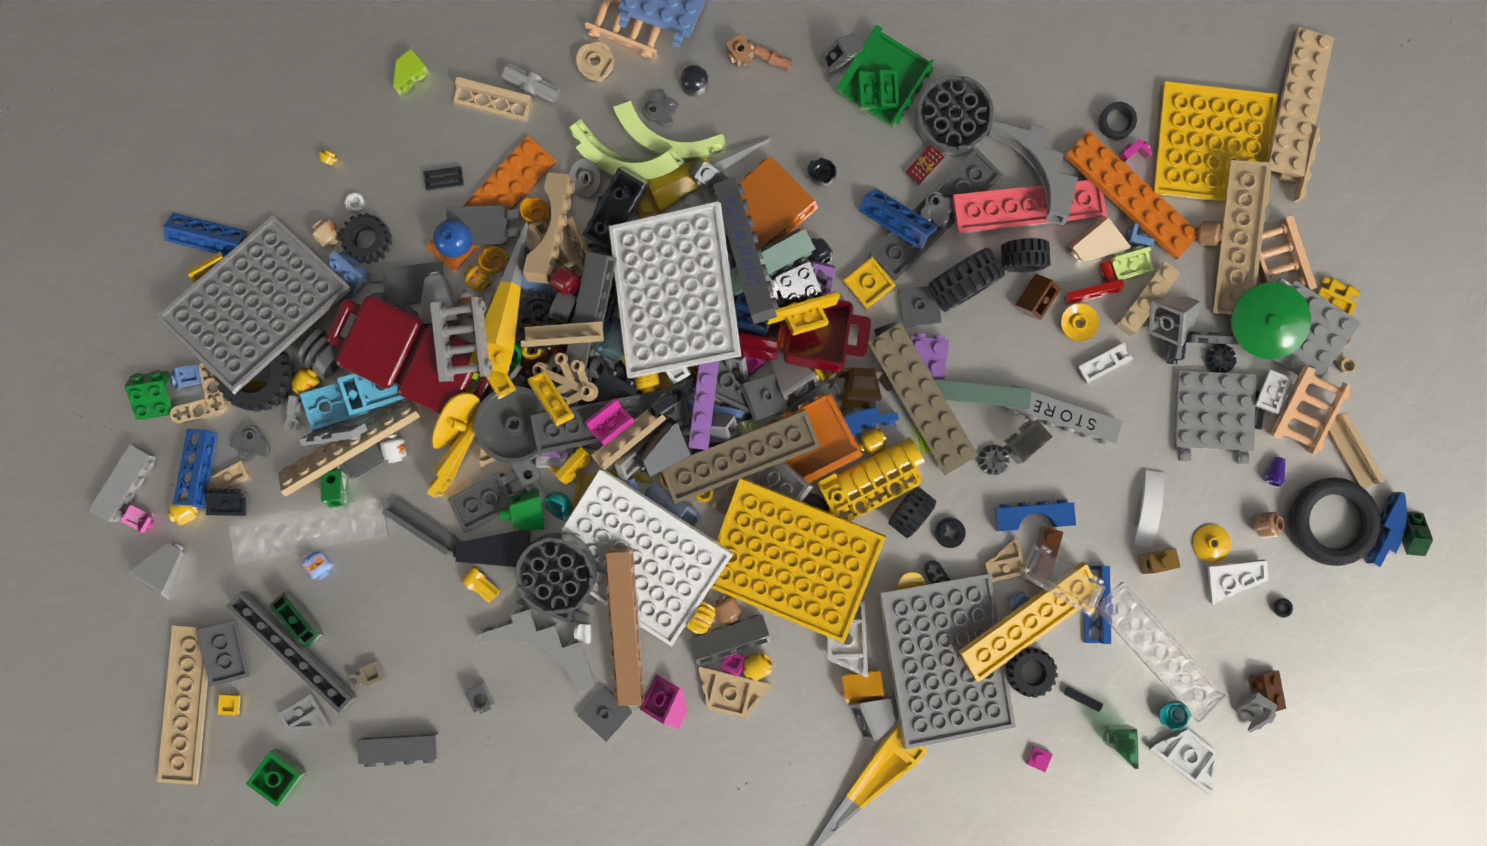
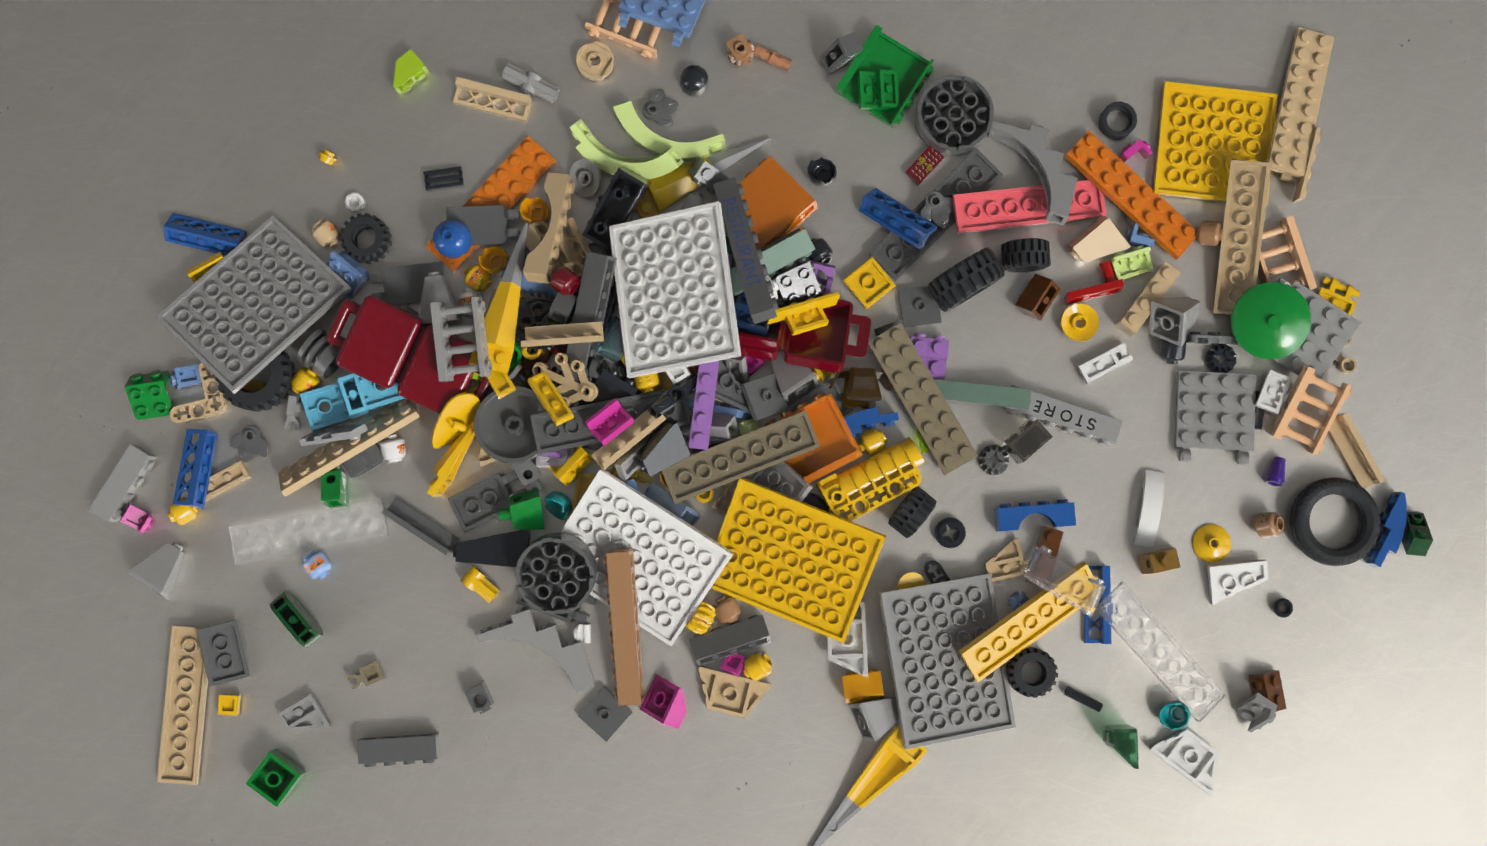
black bracket [204,488,248,516] -> none
dark grey brick [226,591,357,713] -> none
dark pink plate [1026,746,1053,772] -> none

